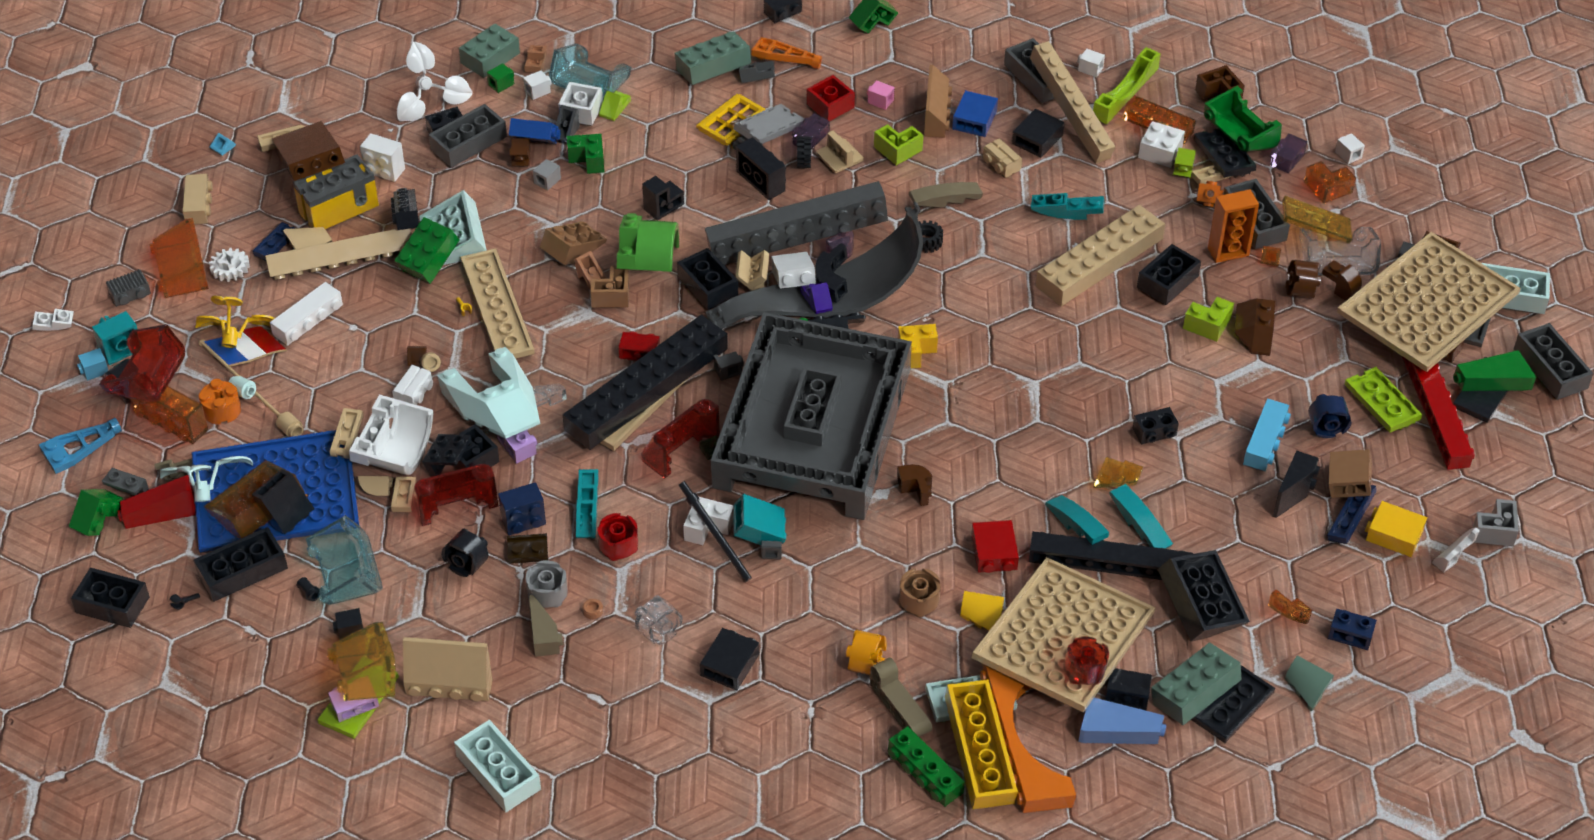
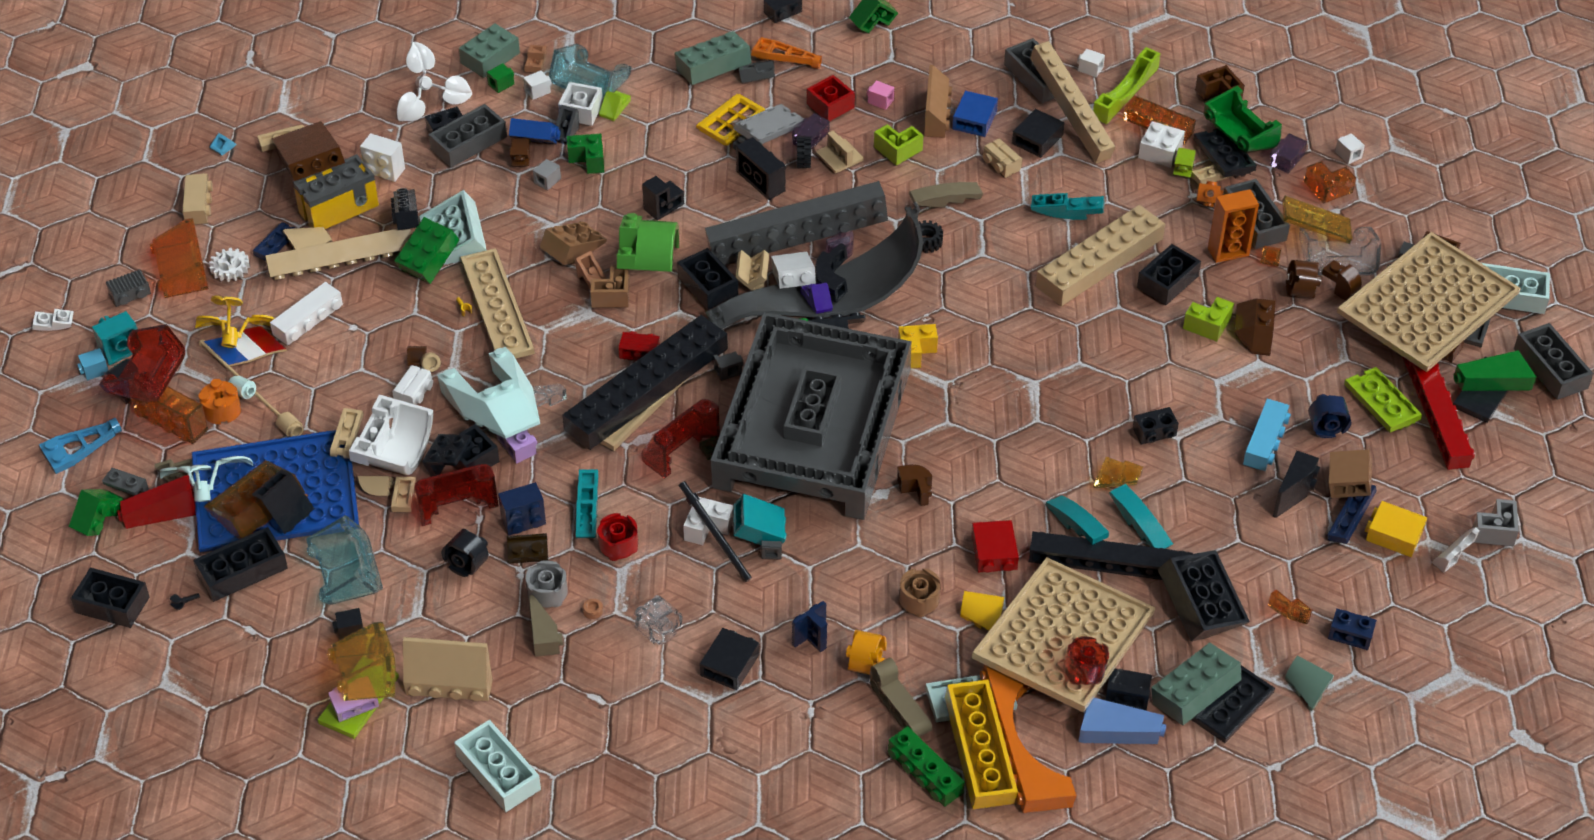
black pin [296,577,320,601] -> none
none -> dark blue bracket [792,601,828,653]

